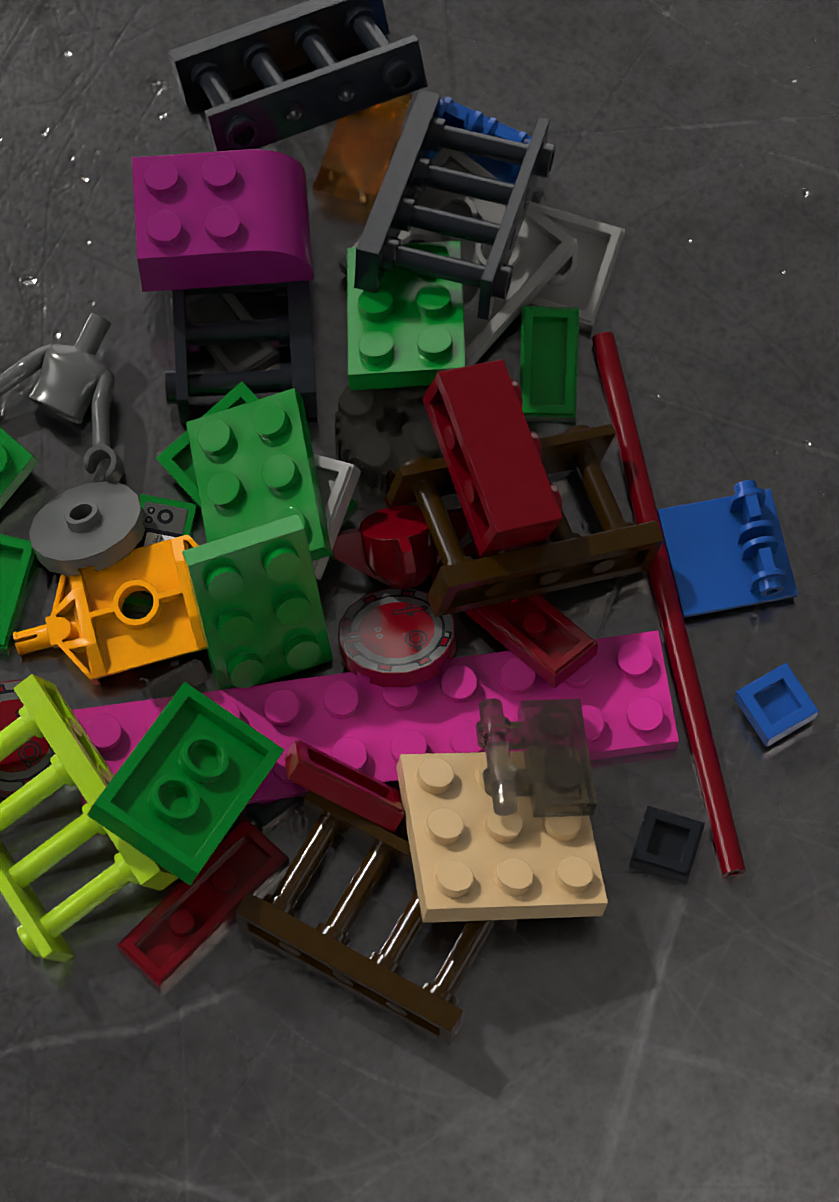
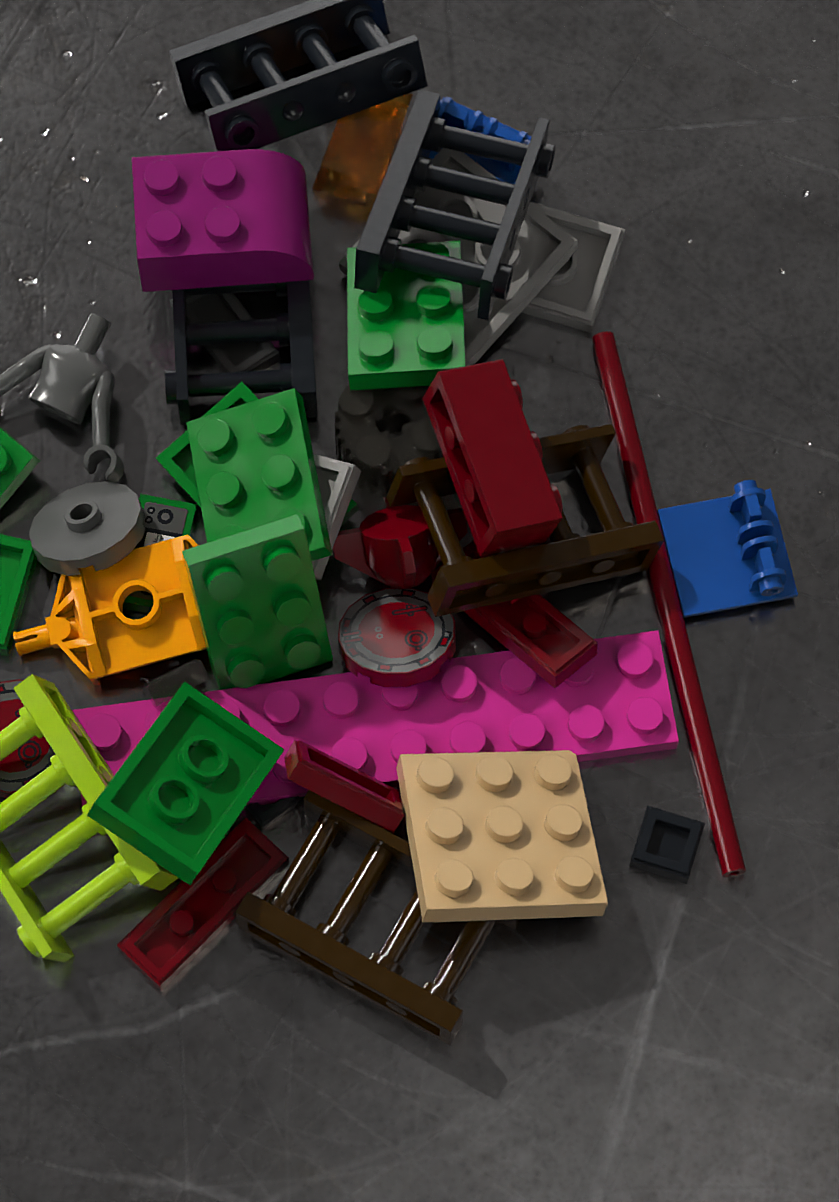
clear smoke plate [476,698,597,818] -> none
green tile [520,306,579,423] -> none
blue plate [734,663,819,747] -> none

